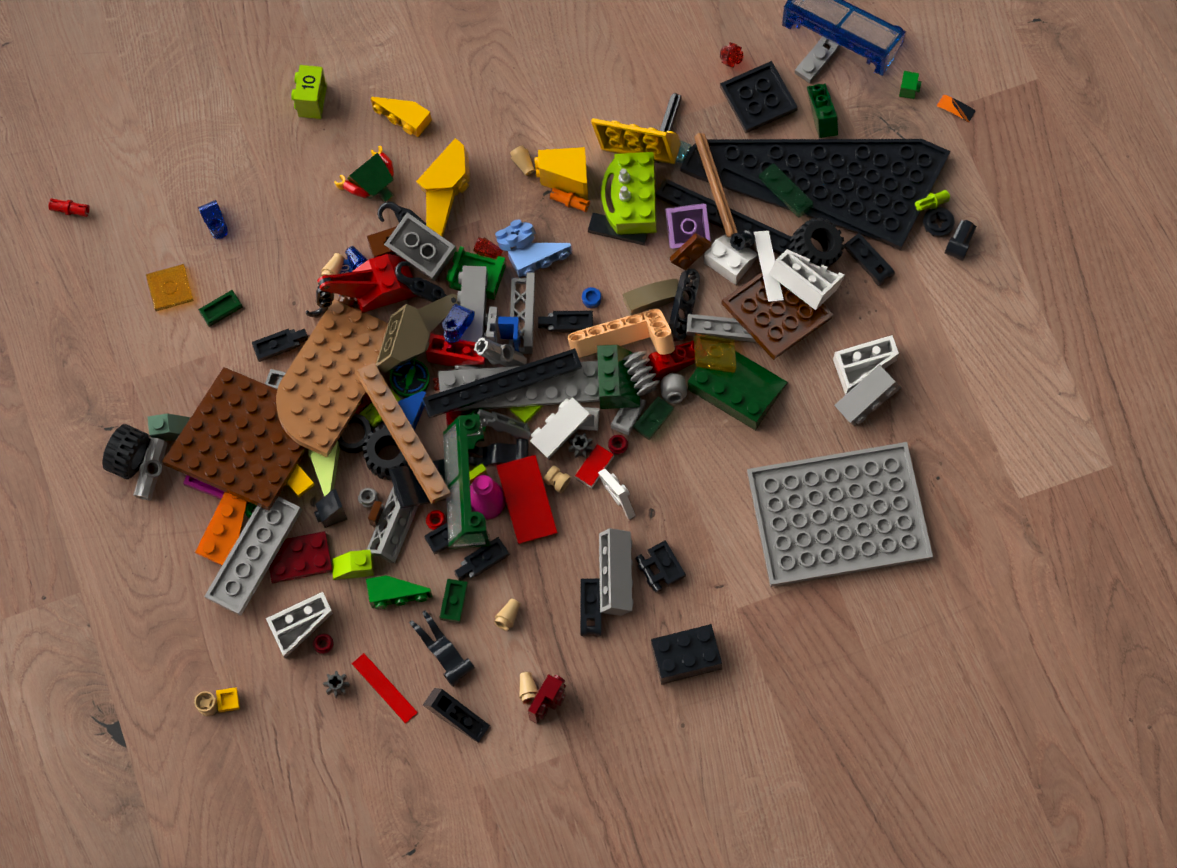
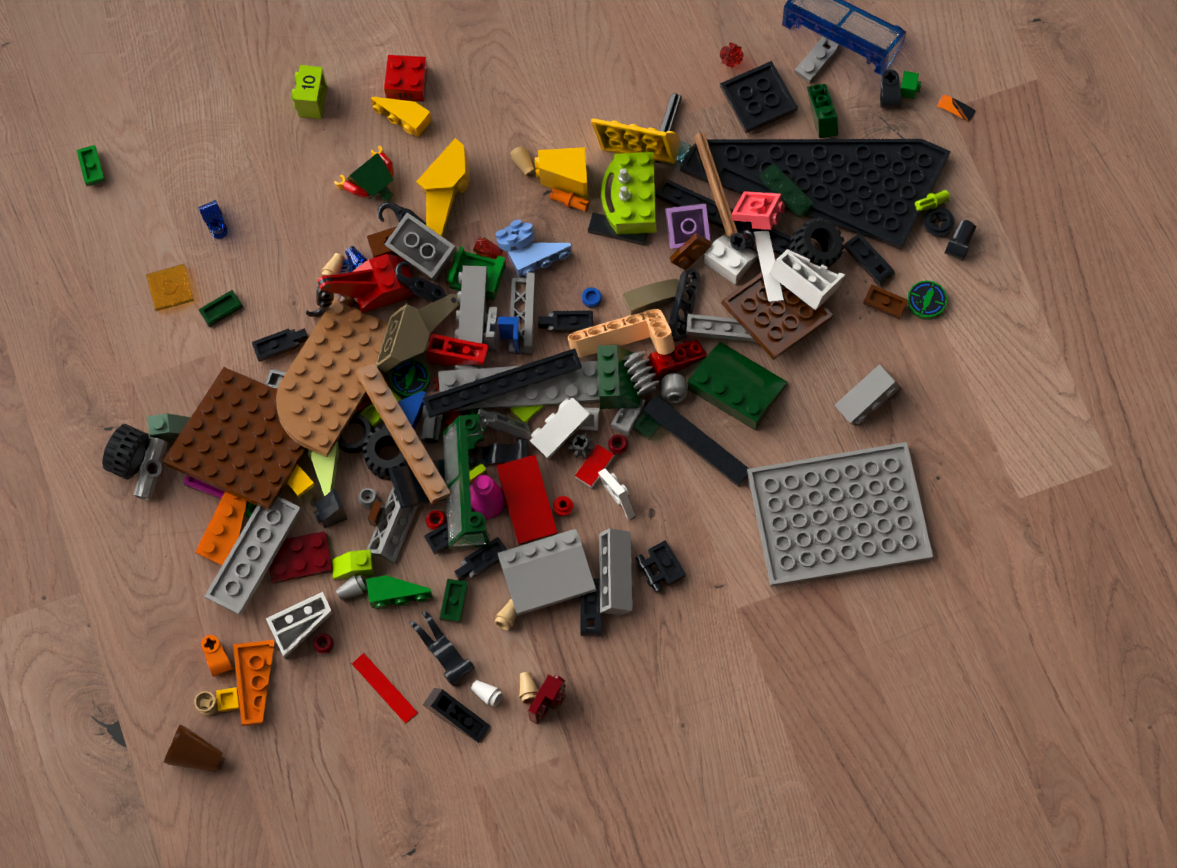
red pin [48,198,90,217] -> none
dark grey gear [323,671,350,698] -> none
clear blue piece [442,304,475,343] -> none
light grey piece [474,337,527,367] -> none
tan wheel [543,465,572,493] -> none
black brick [651,624,722,685] -> none
clear yellow tile [694,333,736,373] -> none
white wedge [833,335,899,395] -> none
none -> green plate [76,145,105,186]
none -> reddish brown cone [163,725,225,772]
none -> orange piece [201,635,232,677]
none -> orange wing [233,640,275,727]
none -> light grey cone [336,574,367,600]
none -> red brick [384,55,428,102]
none -> dark grey piece [421,406,445,444]
none -> white cone [471,680,503,707]
none -> light grey slope [498,529,596,616]
none -> red plate [553,496,573,516]
none -> black tile [643,395,749,487]
none -> coral plate [732,191,785,230]
none -> reddish brown plate [863,285,908,319]
none -> black piece [880,69,901,108]
none -> tile [907,280,947,320]

